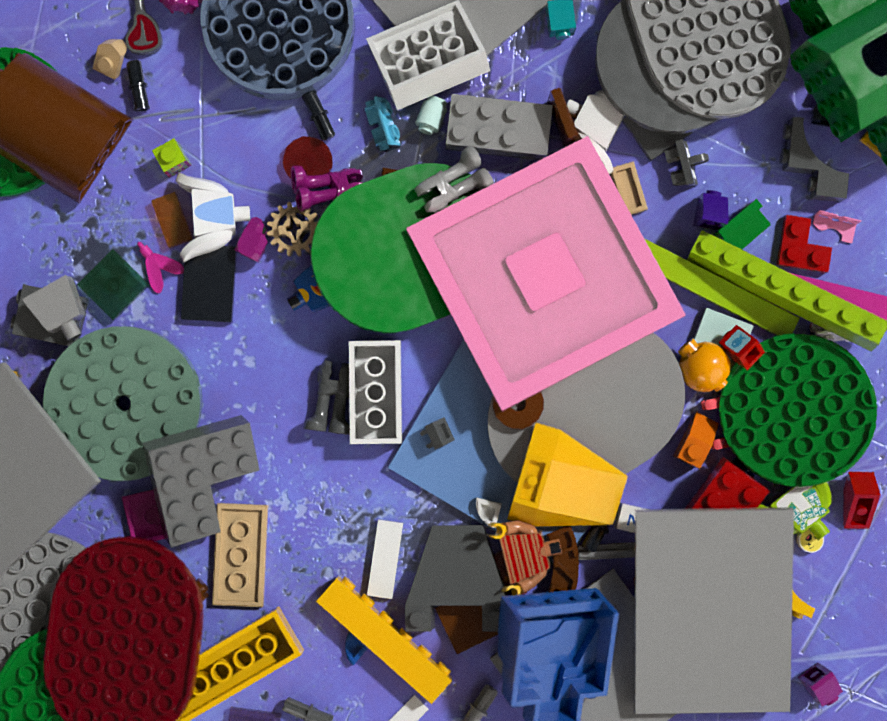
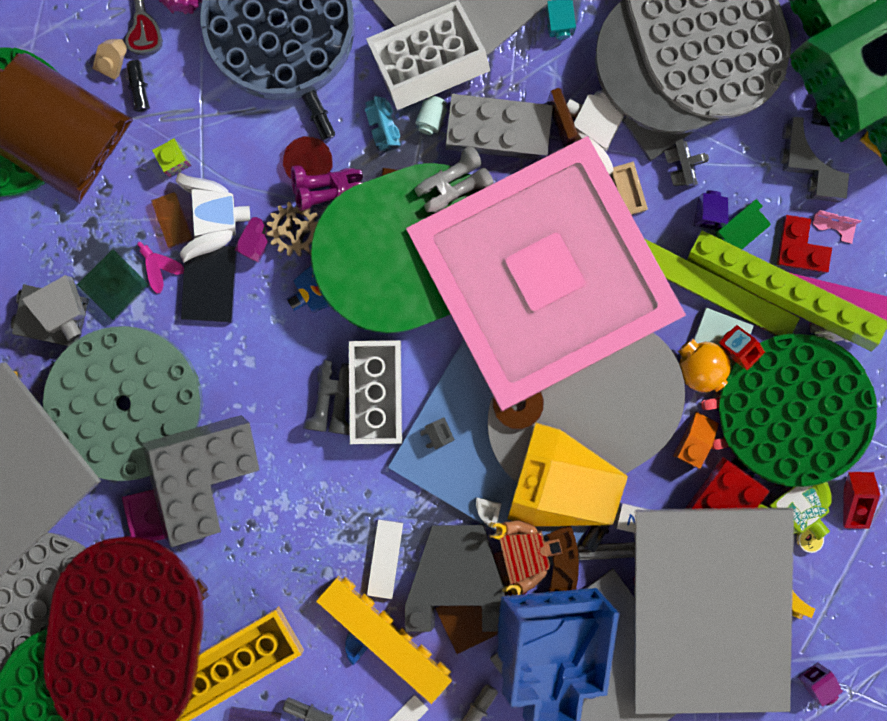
tan tile [212,503,269,607] -> none

